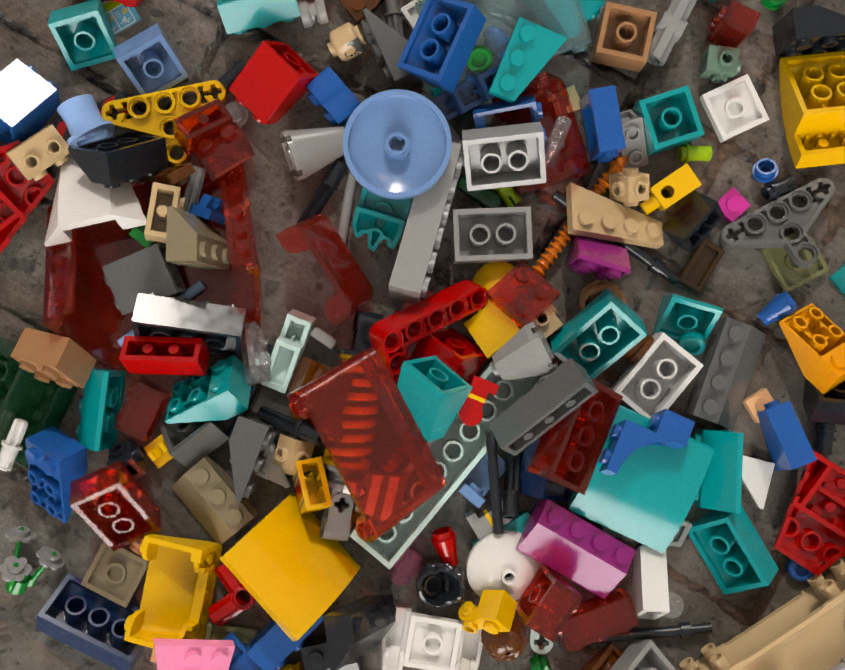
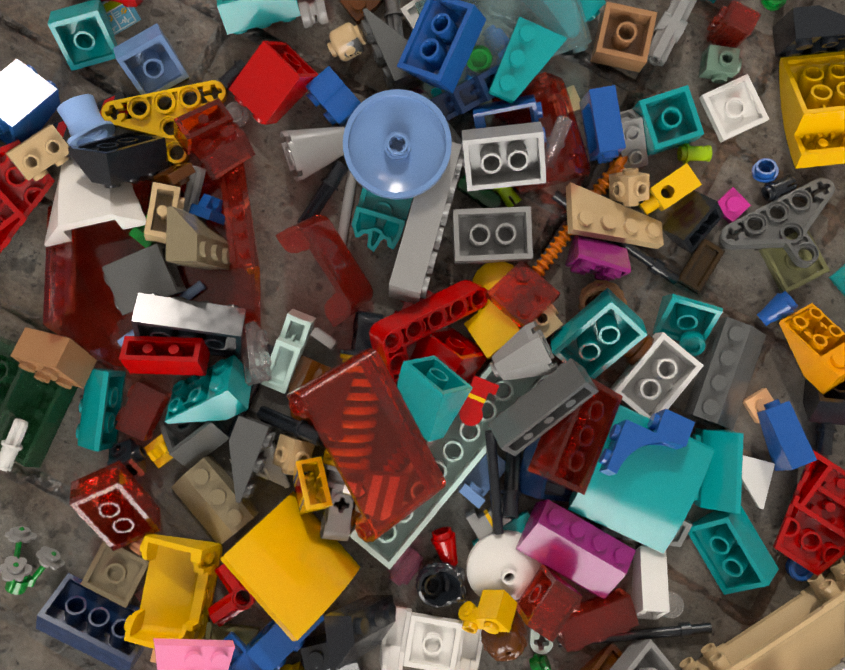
blue slope [25,426,88,523] -> none

